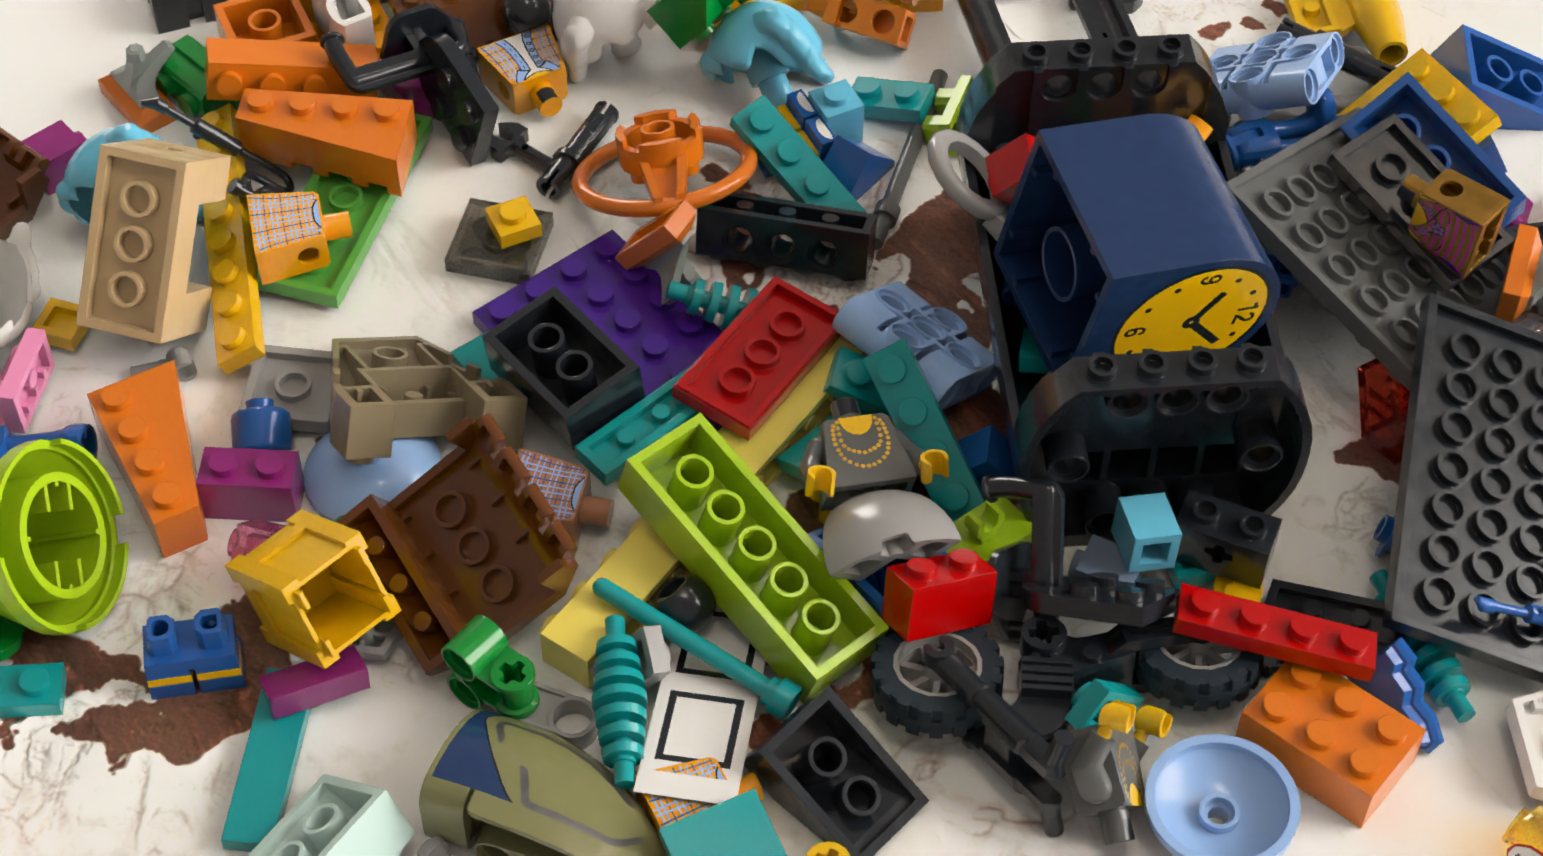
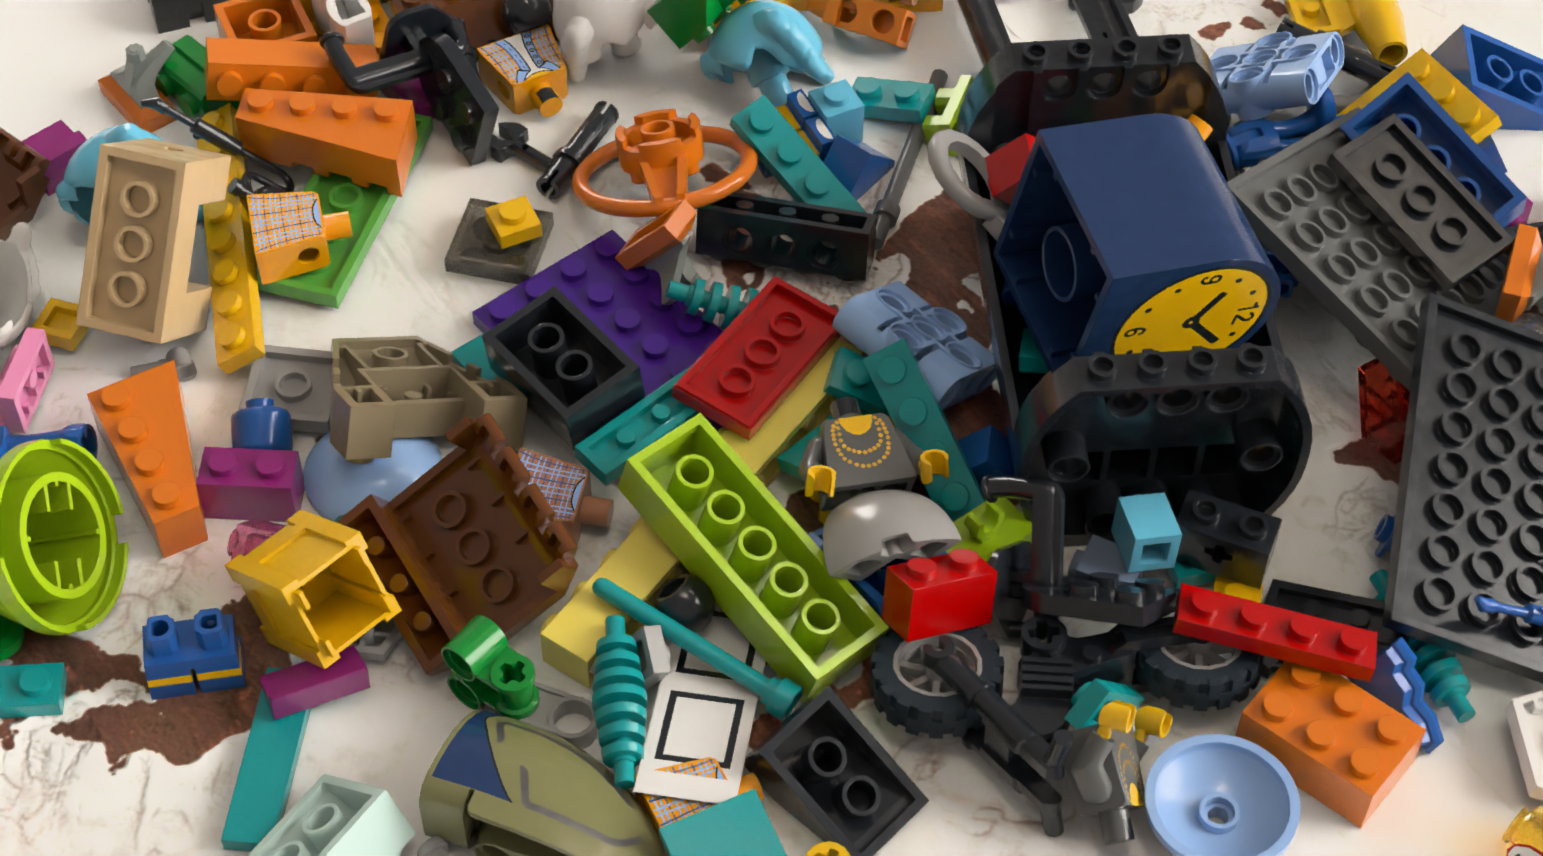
pearl gold torso [1396,169,1511,279] -> none

